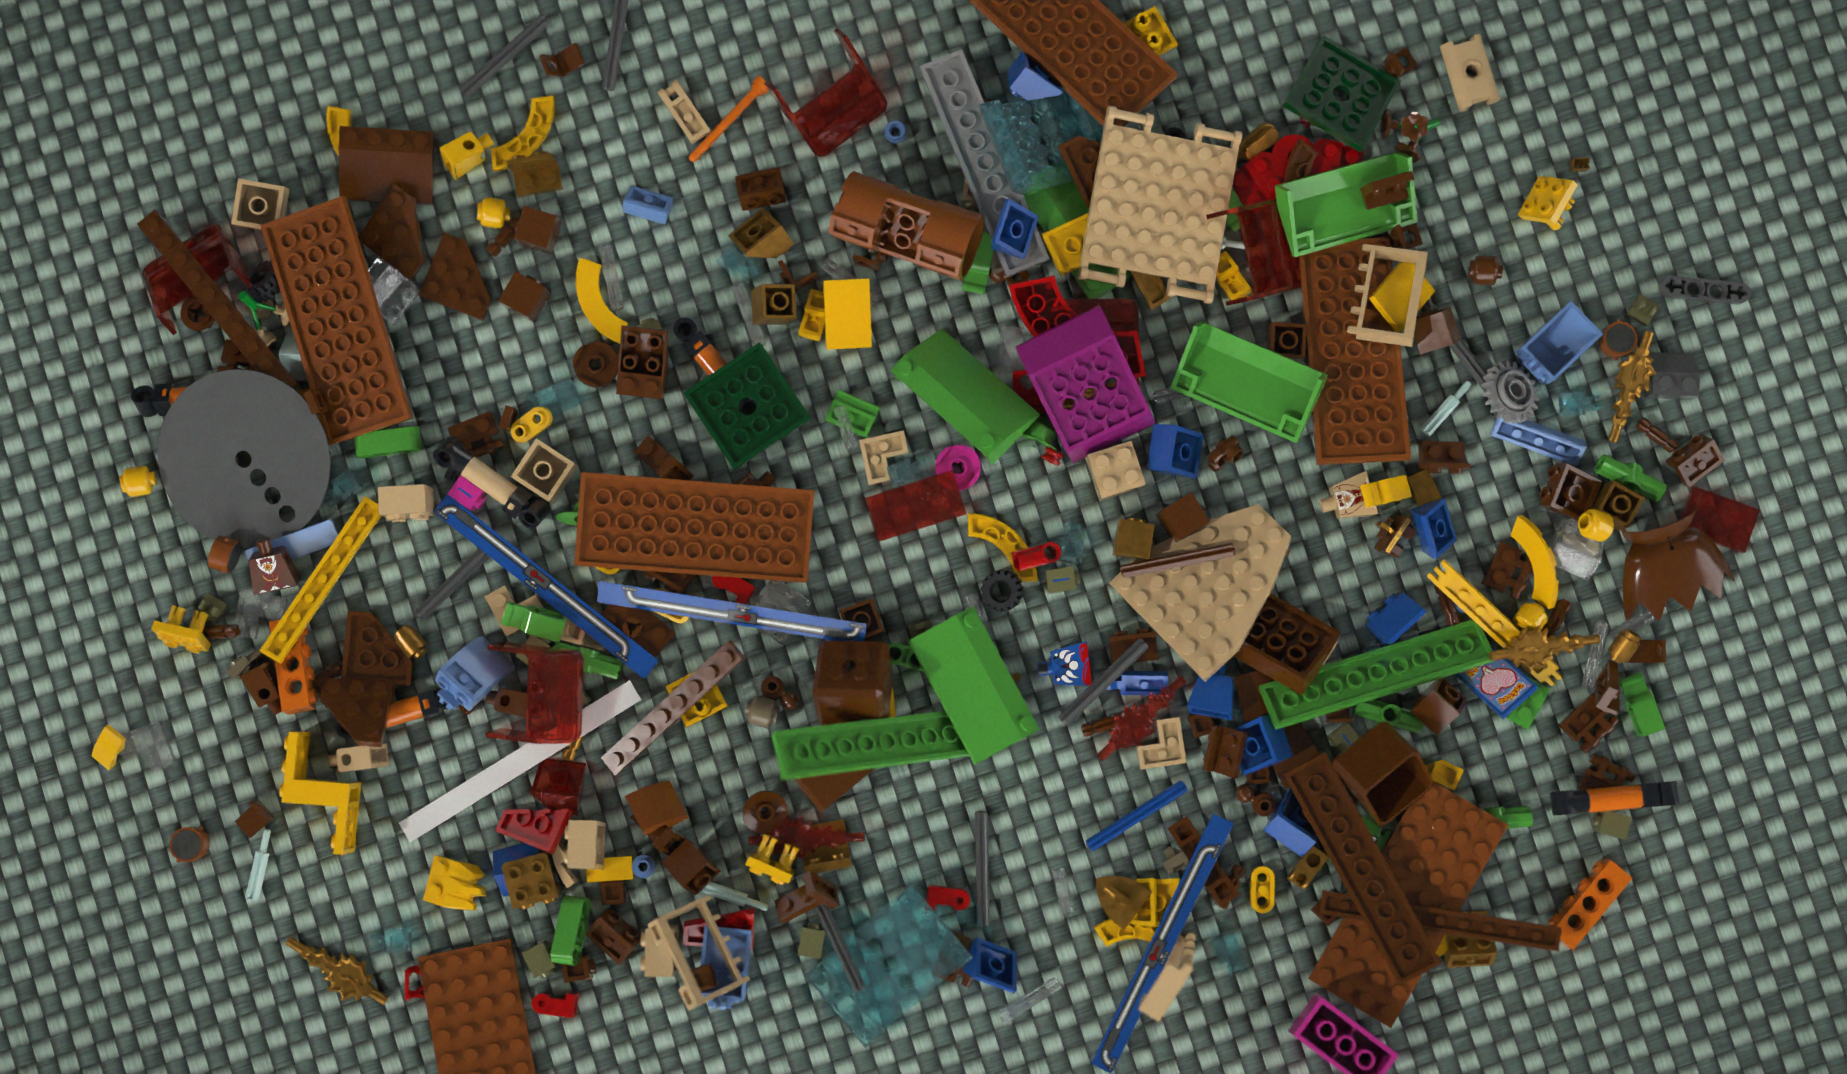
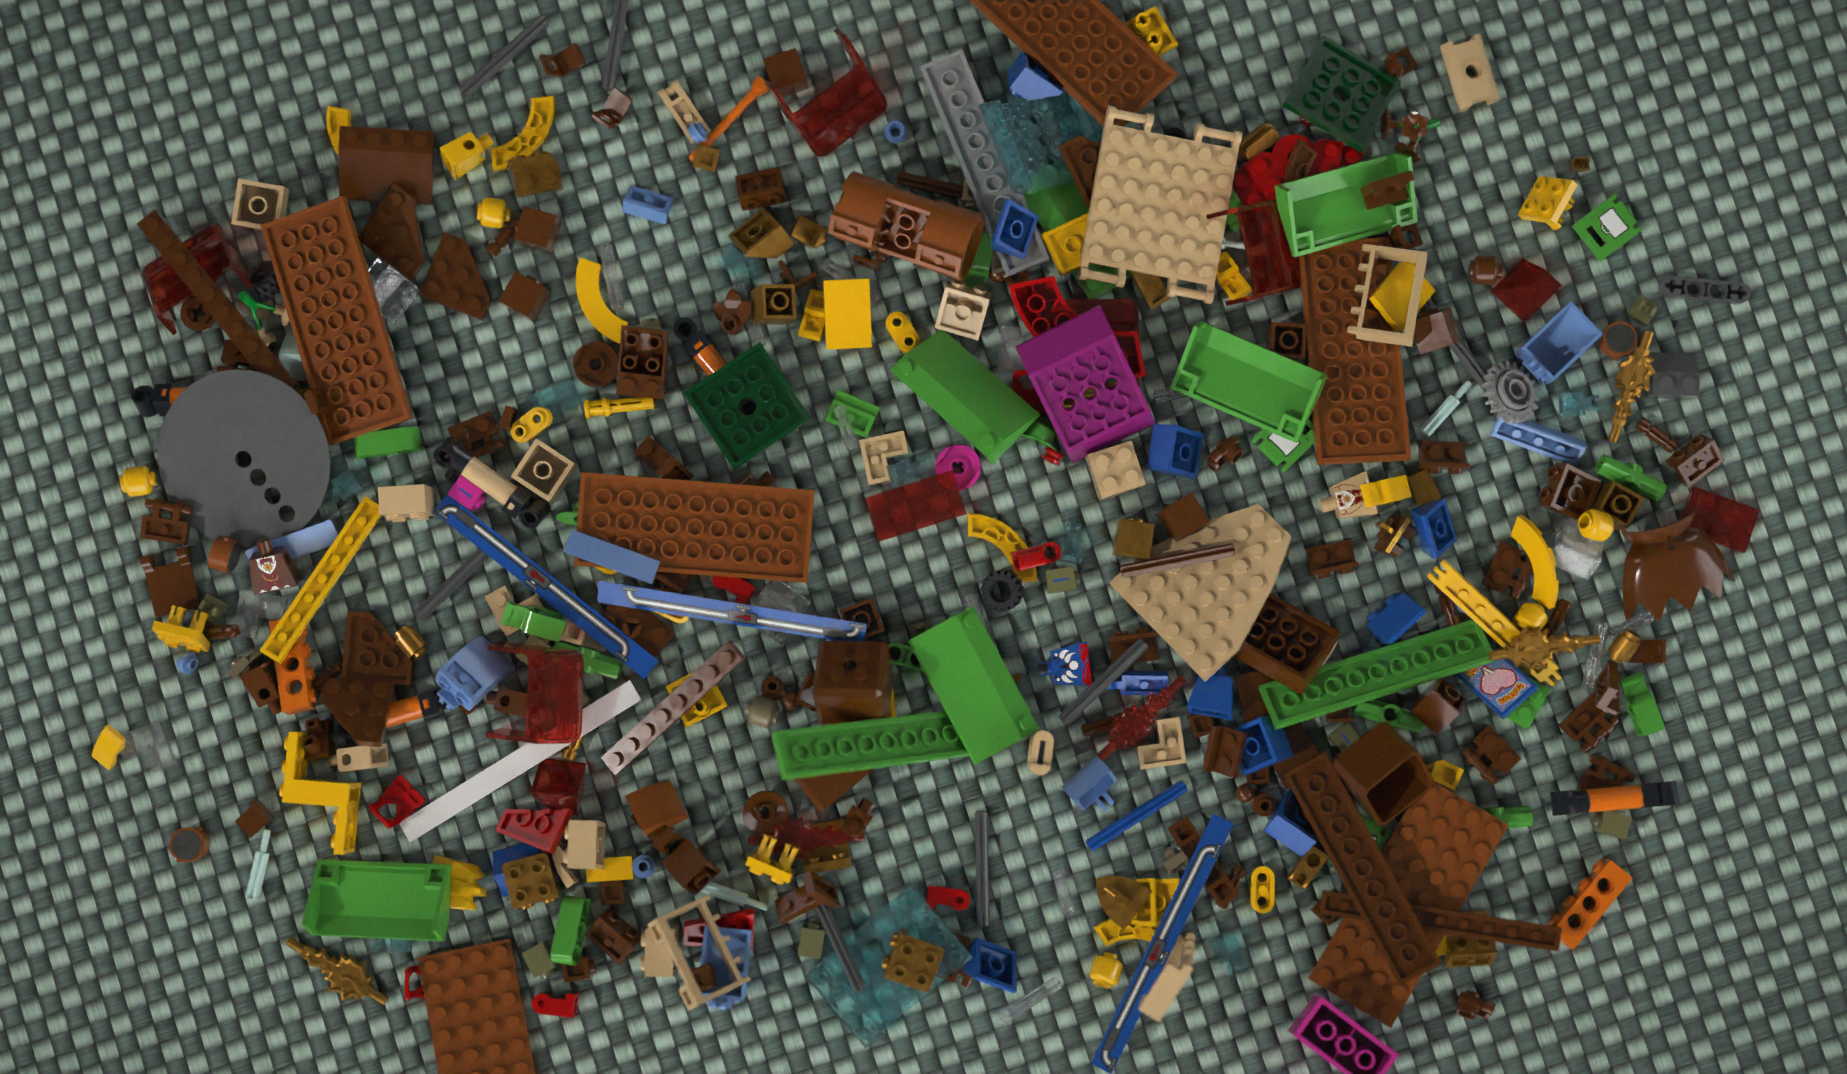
none -> reddish brown flag [139,547,201,617]
none -> reddish brown plate [140,498,193,545]
none -> medium blue plate [176,651,198,674]
none -> bright green slope [301,859,452,941]
none -> reddish brown hips [302,717,335,763]
none -> red piece [368,775,426,829]
none -> medium blue slope [563,530,660,584]
none -> yellow pin [584,397,655,419]
none -> reddish brown bracket [591,88,633,129]
none -> medium blue plate [687,121,708,143]
none -> pearl gold tile [692,144,720,172]
none -> reddish brown plate [714,289,752,335]
none -> reddish brown head [763,48,808,100]
none -> pearl gold bracket [788,215,828,248]
none -> reddish brown bracket [795,673,816,712]
none -> reddish brown hips [843,797,875,837]
none -> pearl gold bracket [881,927,944,992]
none -> yellow plate [886,312,921,354]
none -> reddish brown axle [897,171,963,199]
none -> tan plate [935,279,992,340]
none -> tan piece [1027,730,1054,775]
none -> medium blue piece [1061,756,1117,812]
none -> yellow head [1090,952,1123,989]
none -> bright green container [1251,420,1314,473]
none -> reddish brown bracket [1304,539,1359,579]
none -> reddish brown plate [1456,990,1496,1020]
none -> reddish brown plate [1460,725,1521,786]
none -> clear red slope [1490,258,1562,323]
none -> bright green container [1572,194,1643,262]

